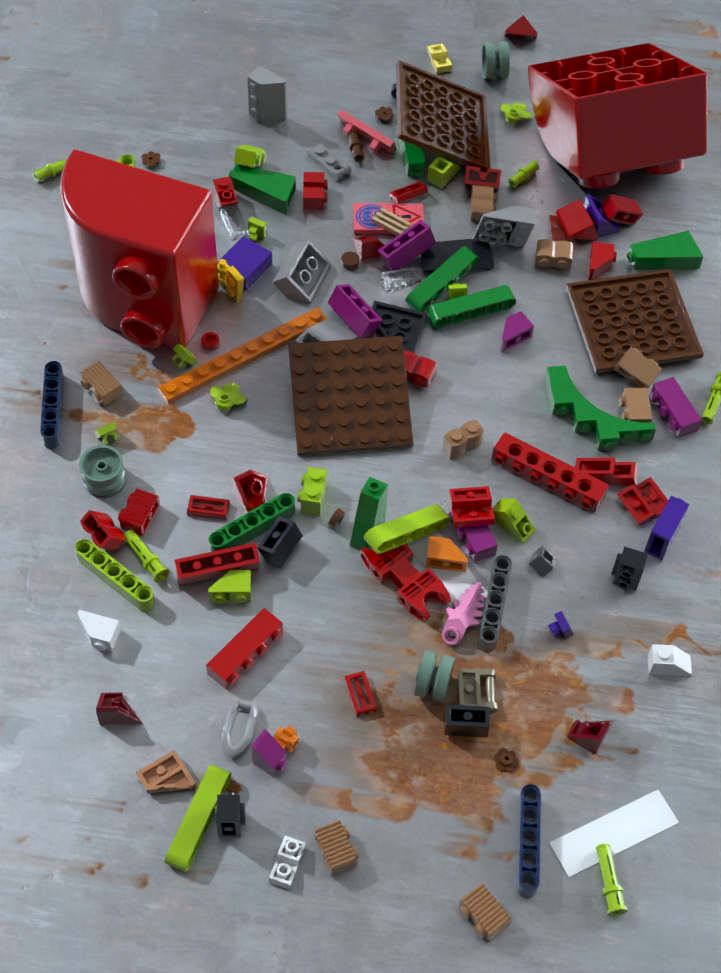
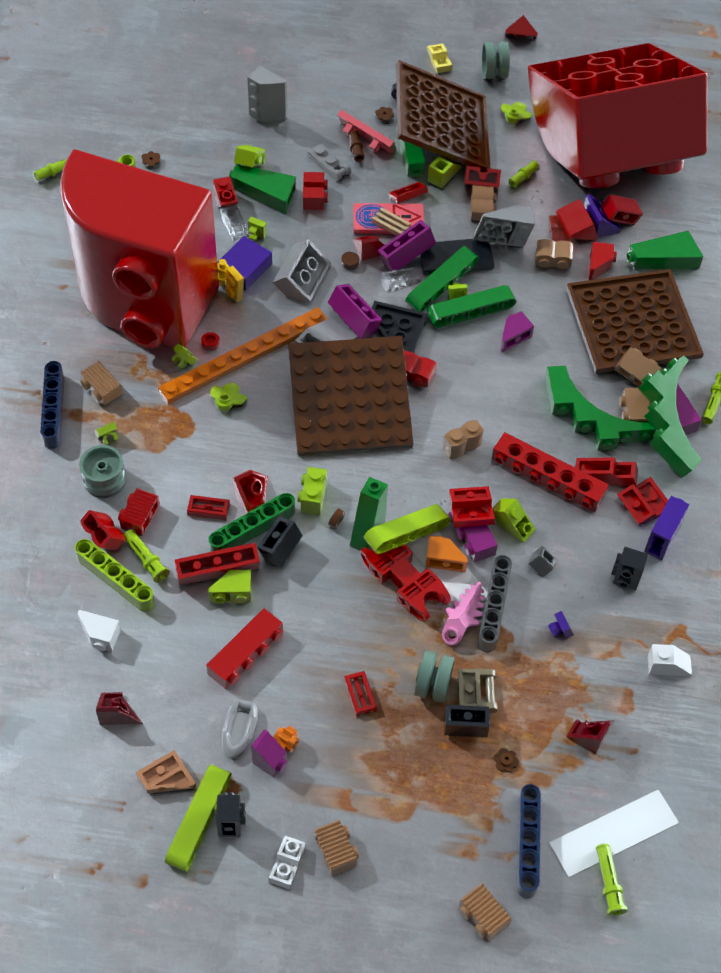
none -> arch [638,355,702,478]

